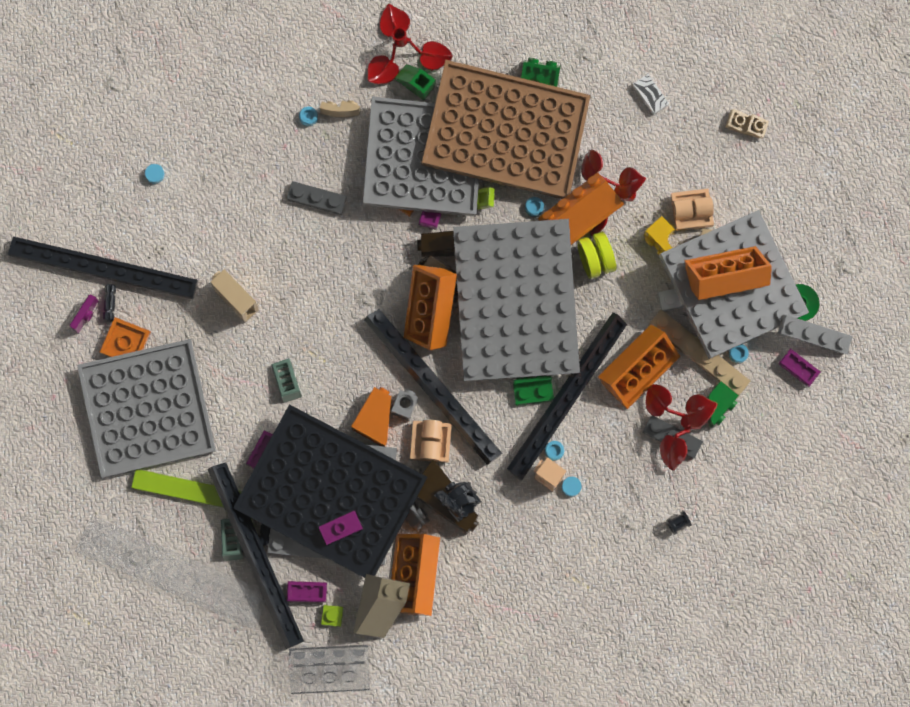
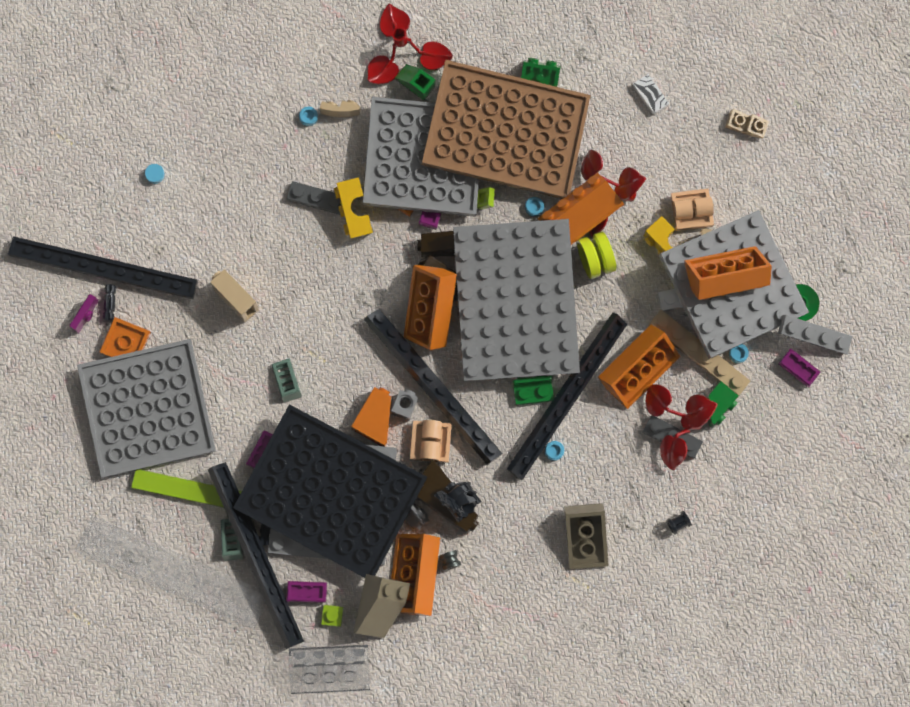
magenta plate [319,511,363,545] -> none
light nougat brick [534,457,566,492] -> none
medium azure tile [562,477,582,497] -> none
none -> yellow arch [334,177,373,239]
none -> pearl dark grey wheel [438,550,461,571]
none -> dark tan slope [564,503,609,569]

